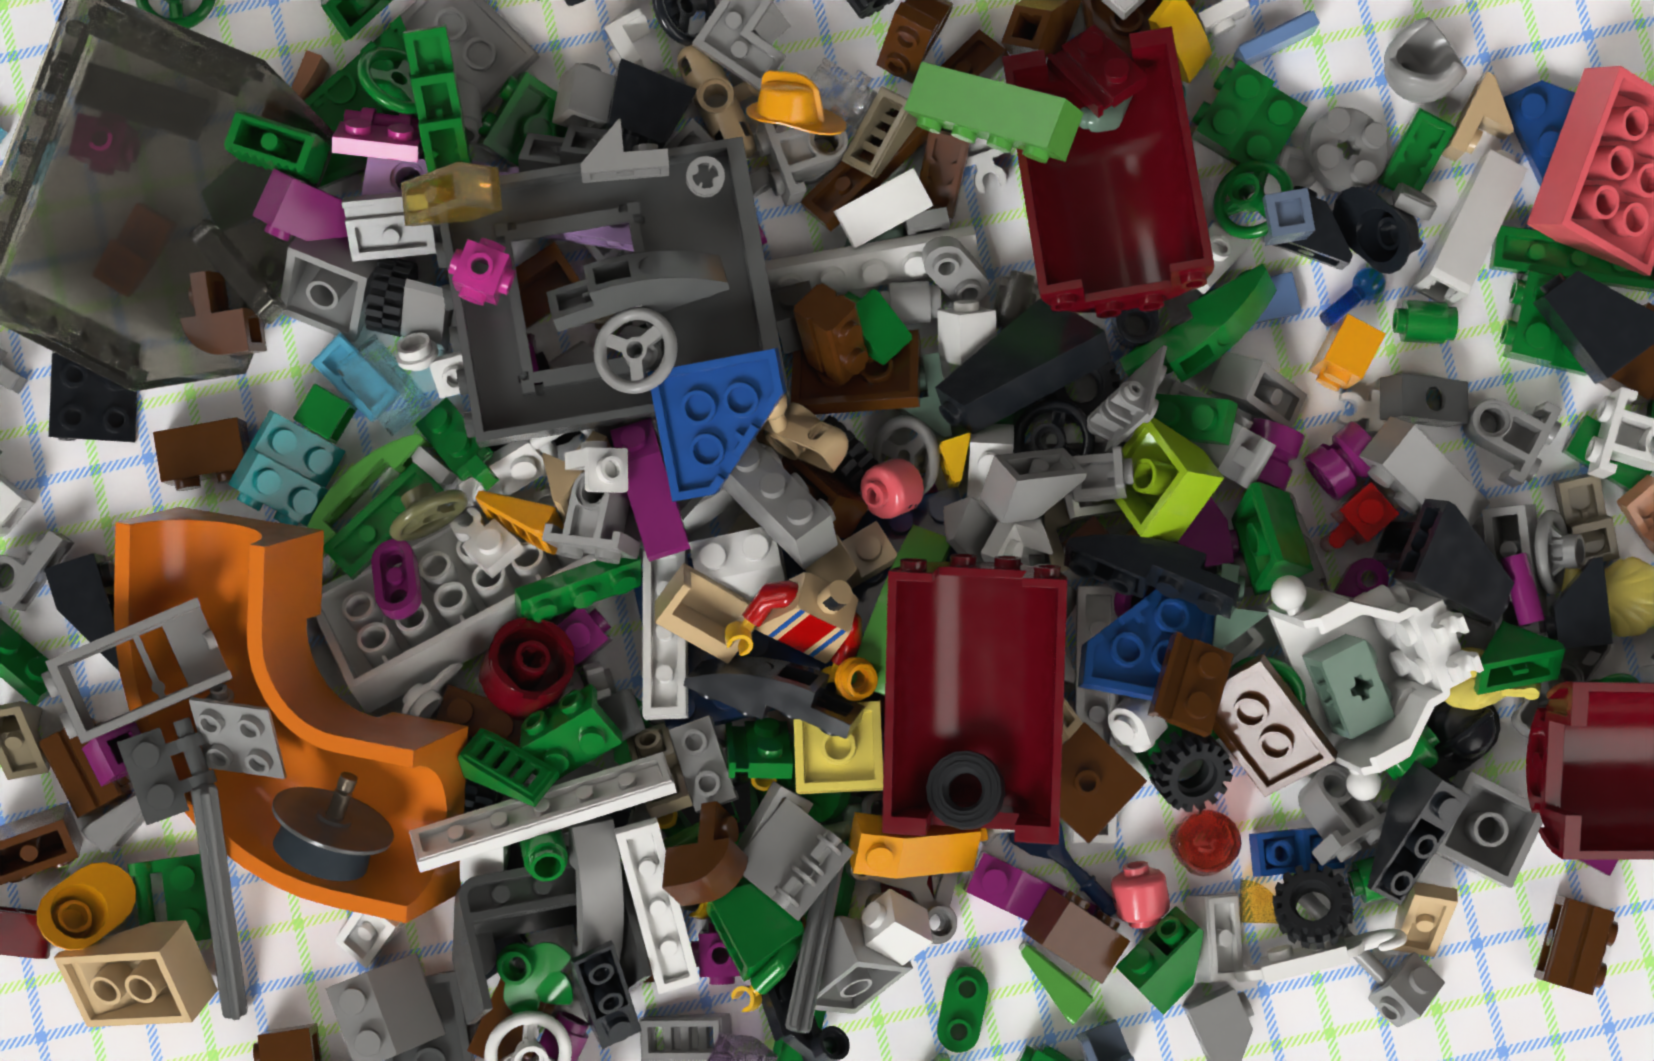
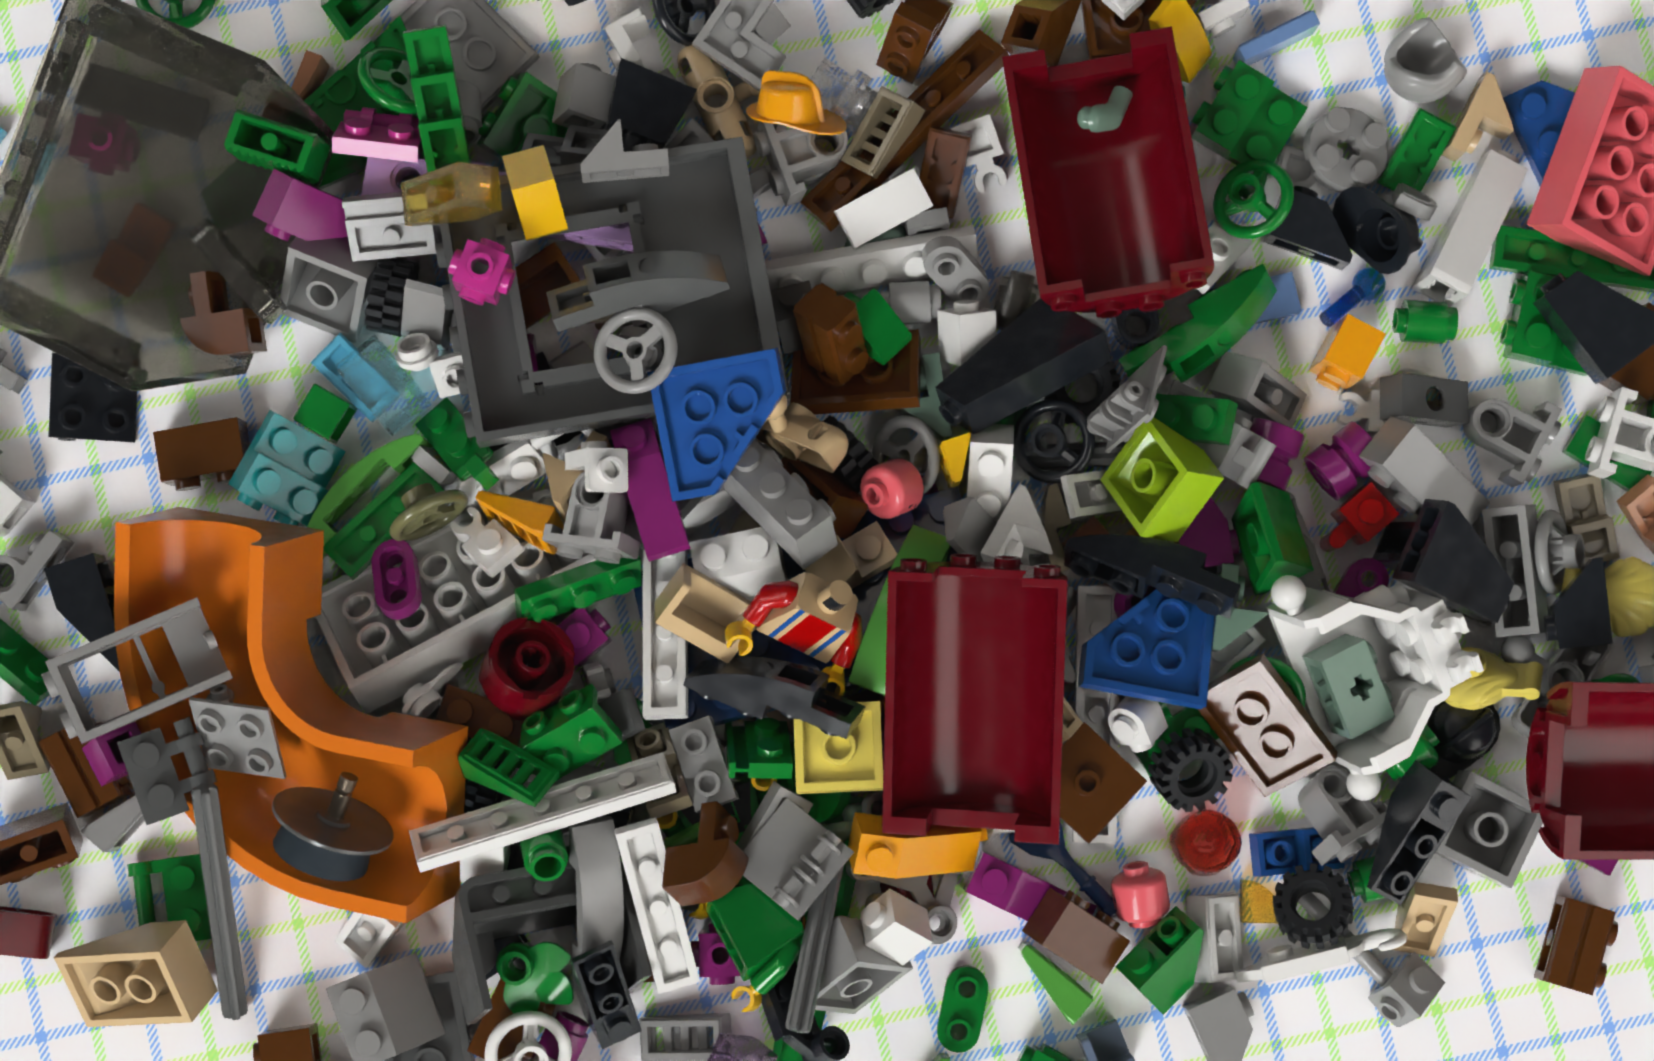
light orange piece [36,862,136,950] -> none
light grey bush [686,156,725,198] -> none
light orange plate [835,657,878,701] -> none
bright green brick [904,62,1084,163] -> none
black tyre [926,750,1006,830] -> none
light grey slope [980,448,1087,523] -> none
dark red plate [1046,24,1148,118] -> none
light grey bracket [1072,446,1134,502] -> none
reddish brown plate [1147,632,1234,737] -> none
sand blue panel [1262,188,1315,246] -> none
green slope [1474,621,1565,695] -> none
magenta axle [1500,552,1545,626] -> none
none -> yellow slope [502,145,568,241]

